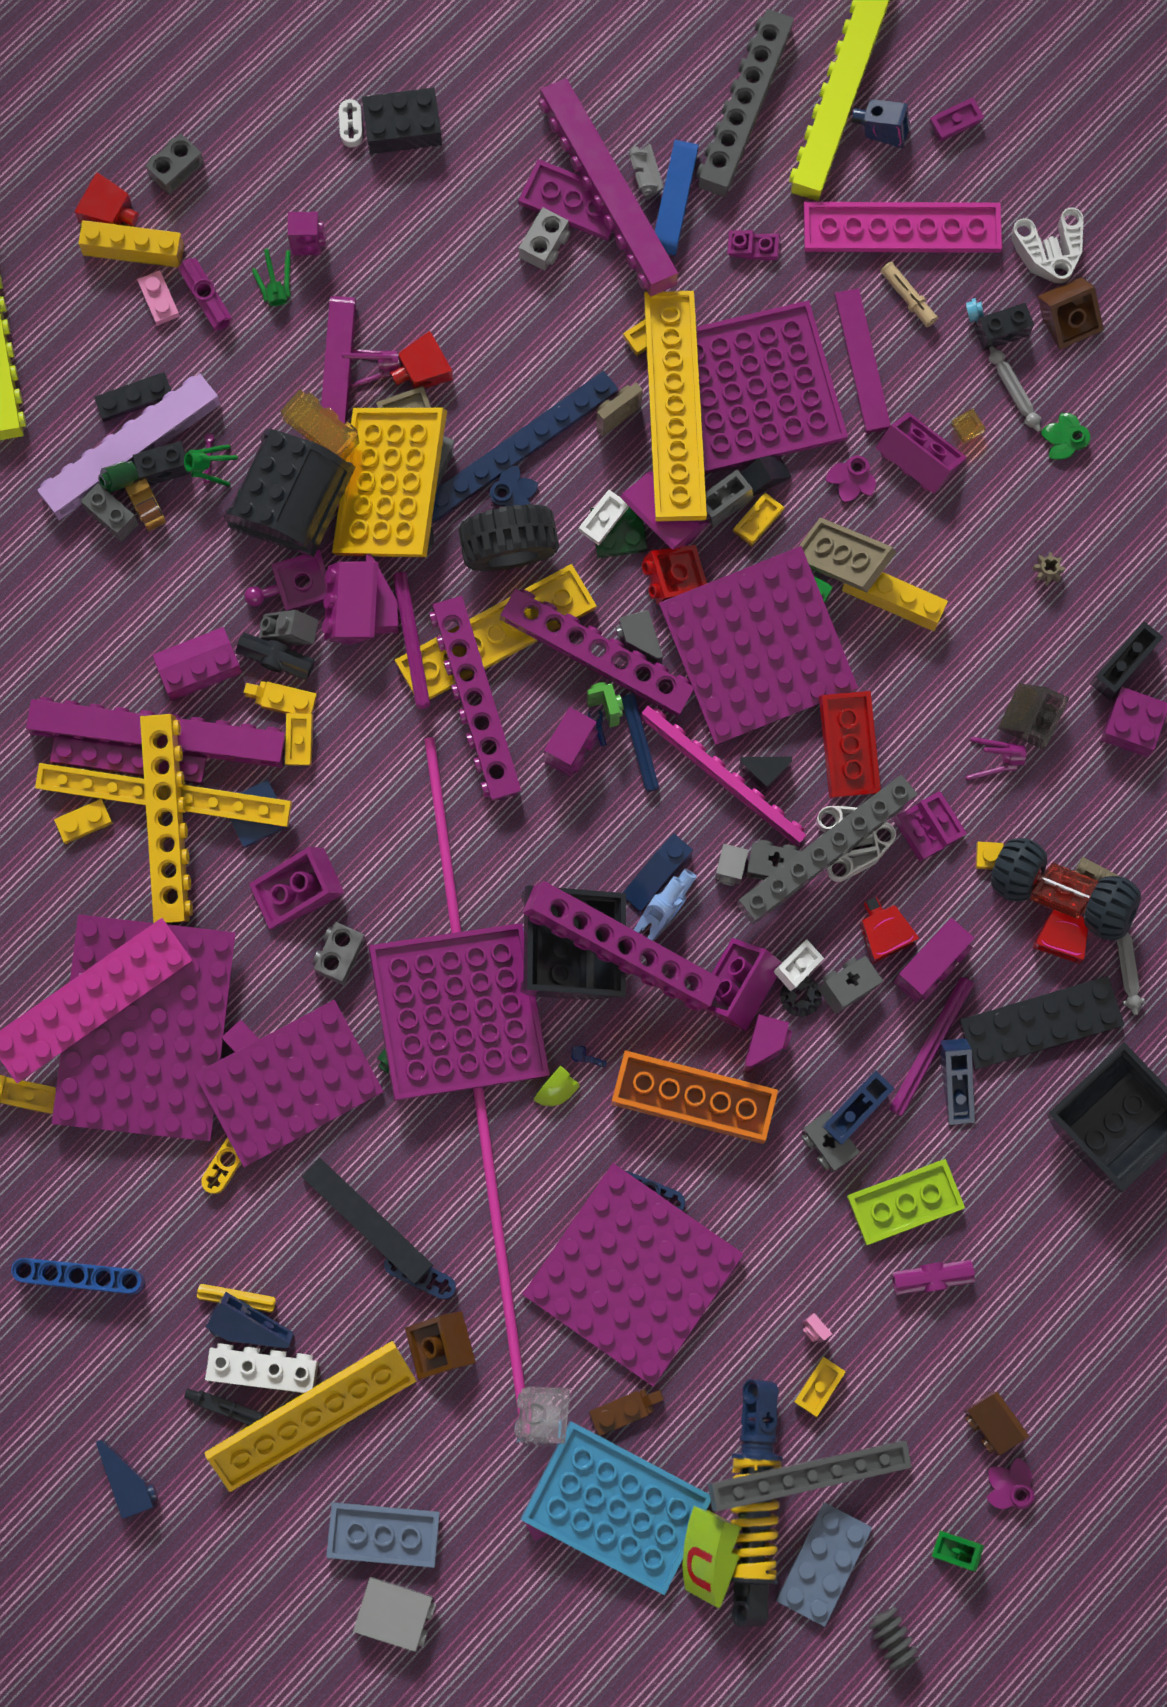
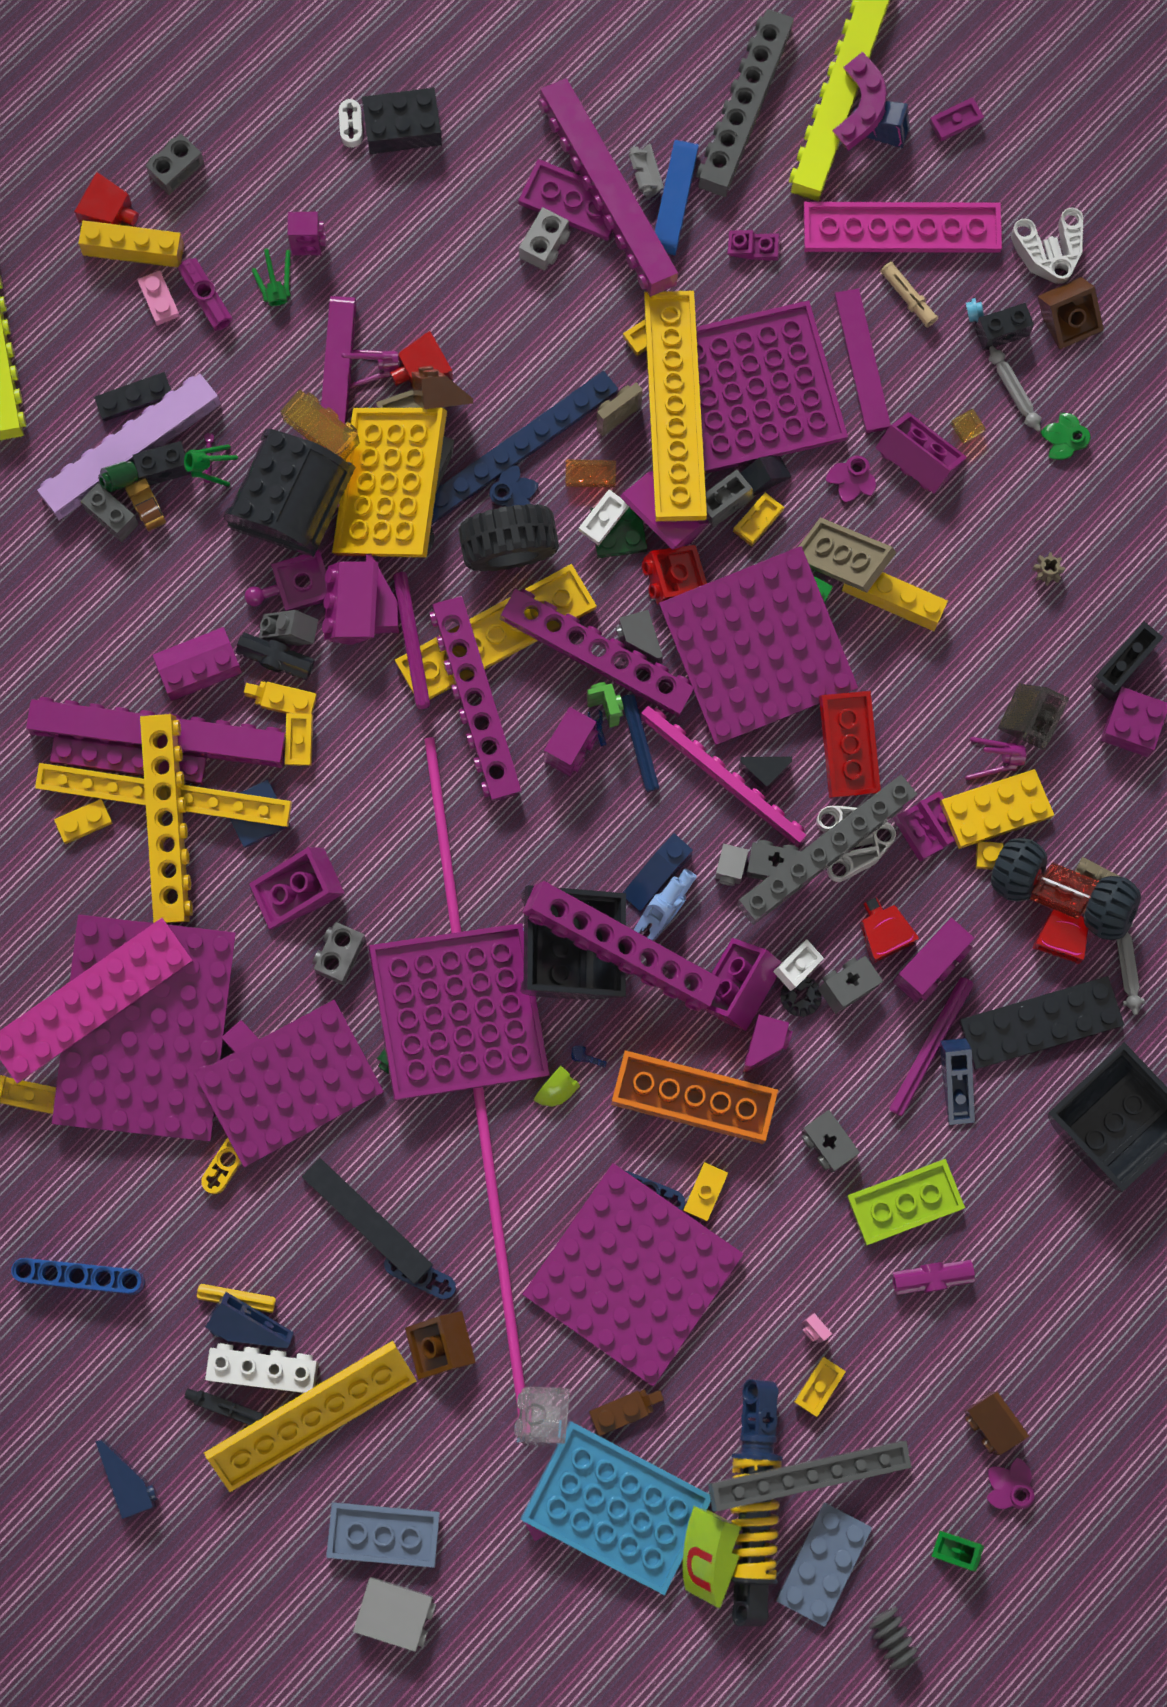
dark blue slope [822,1070,895,1145] -> none
none -> reddish brown slope [412,366,474,409]
none -> clear orange plate [565,459,616,488]
none -> yellow plate [683,1162,728,1222]
none -> magenta plate [832,52,888,151]
none -> yellow plate [940,769,1054,849]

